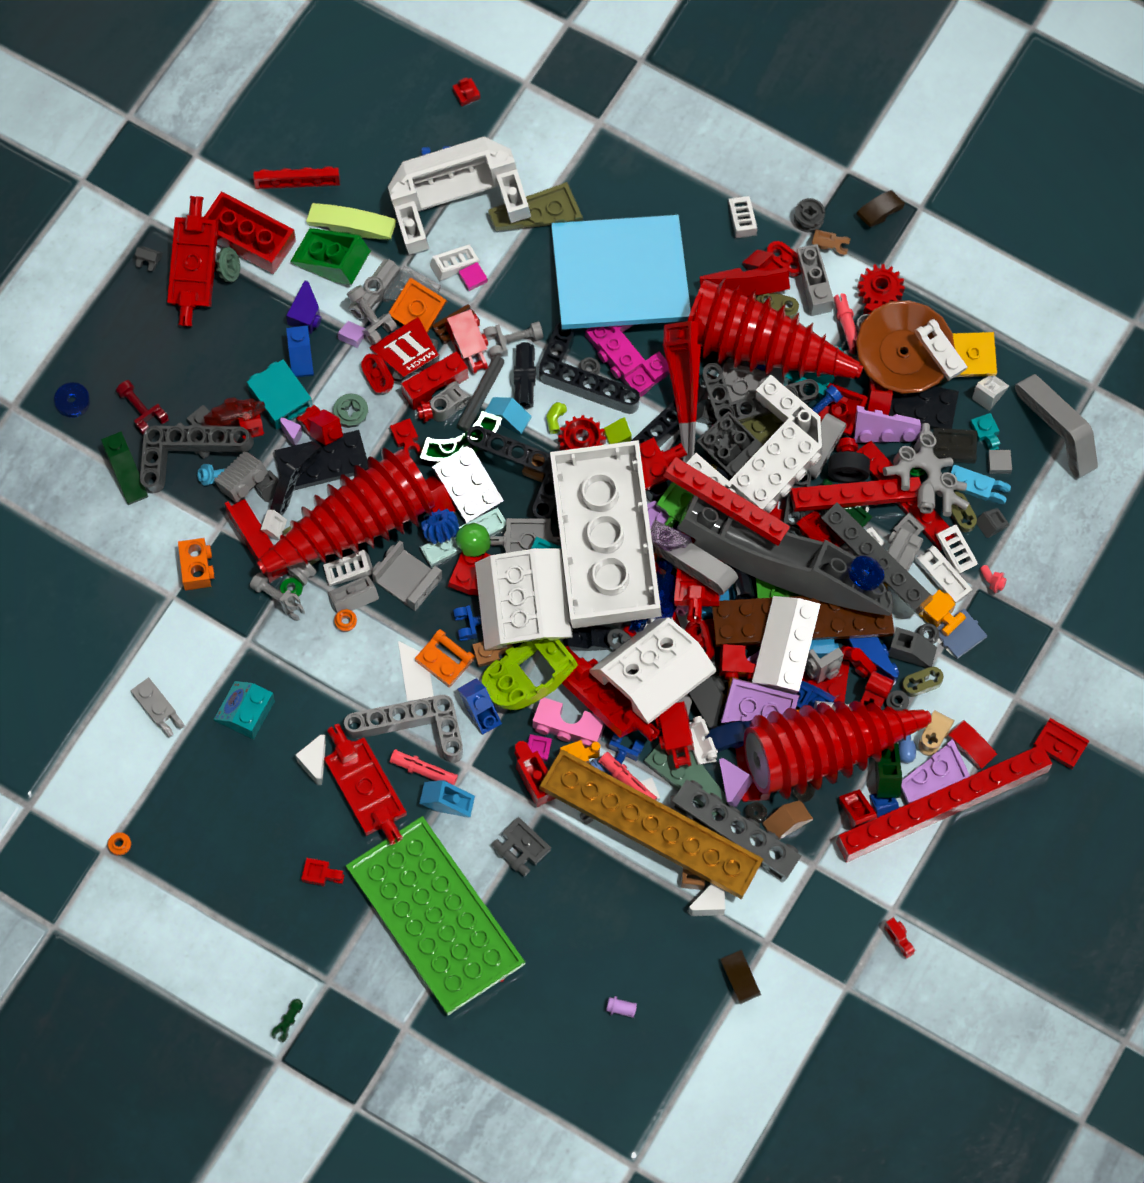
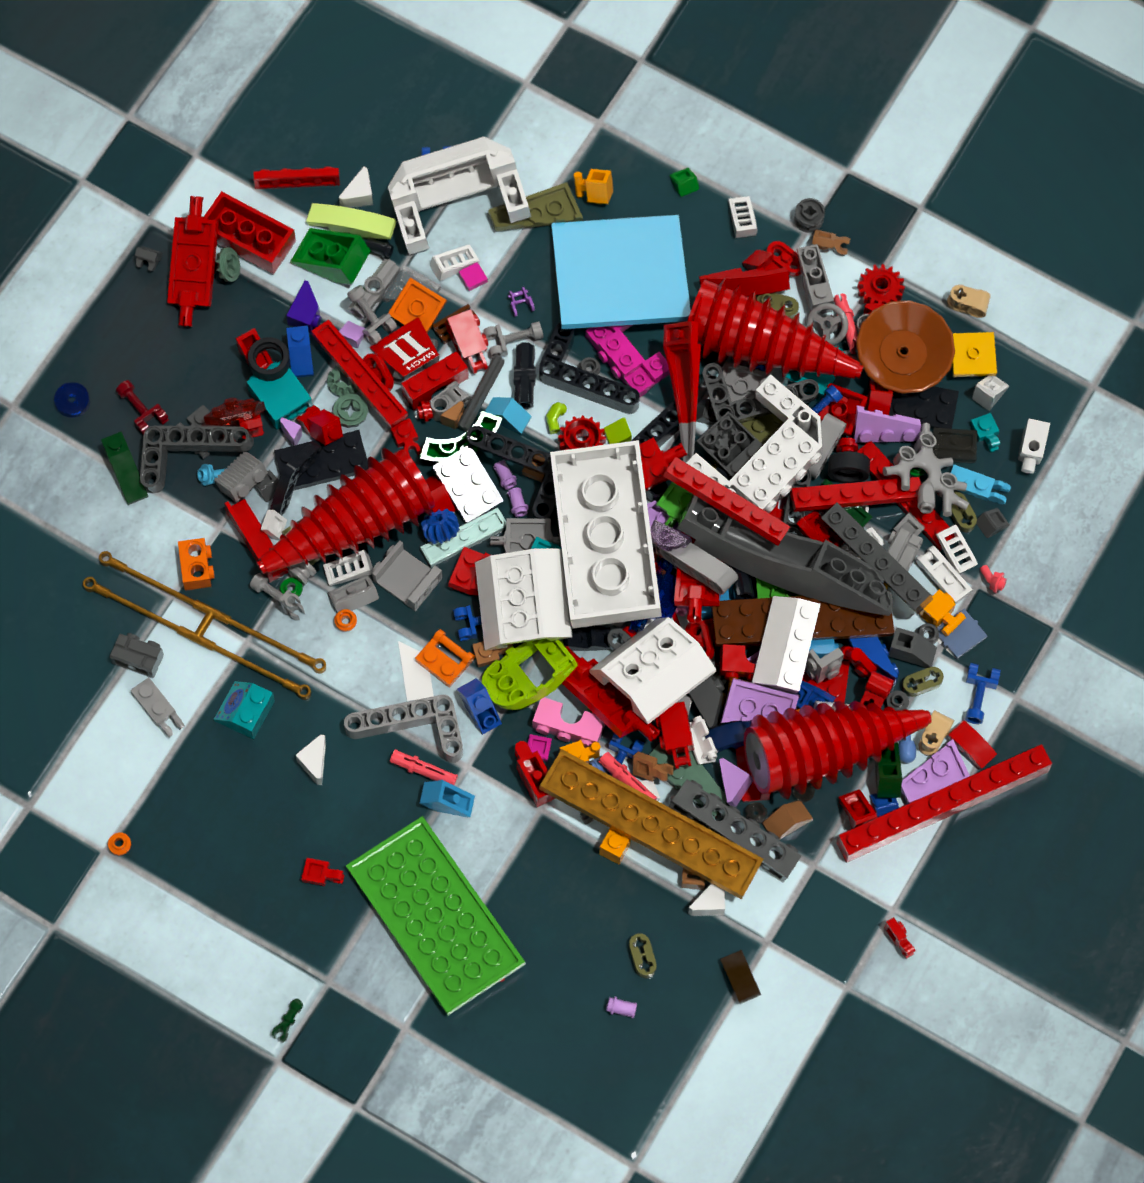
red plate [324,724,407,845] -> none
red tile [452,77,481,106] -> none
bright green hair [455,523,491,557] -> none
dark grey plate [491,817,551,876] -> none
clear blue piece [848,556,885,590] -> none
dark brown slope [856,190,905,227] -> none
white plate [915,319,967,381] -> none
light grey tile [988,450,1012,474] -> none
light grey beam [1015,374,1098,478] -> none
red plate [1033,718,1089,769] -> none
none -> pearl gold bar [83,551,326,700]
none -> dark grey brick [110,633,164,678]
none -> red slope [235,328,273,369]
none -> black tyre [248,337,290,381]
none -> red plate [311,319,408,428]
none -> sand green gear [327,366,358,396]
none -> white slope [339,167,373,208]
none -> black pin [366,238,394,258]
none -> medium nougat slope [440,401,464,429]
none -> lavender pin [493,460,517,490]
none -> lavender pin [507,487,528,517]
none -> medium lavender piece [508,287,535,317]
none -> light orange brick [574,169,613,204]
none -> light orange brick [599,828,631,865]
none -> olive beam [629,933,657,978]
none -> medium nougat plate [633,752,674,781]
none -> green slope [670,167,699,197]
none -> light grey piece [807,303,848,345]
none -> tan piece [947,285,991,318]
none -> blue bar [965,663,1001,724]
none -> white torso [1018,419,1050,474]

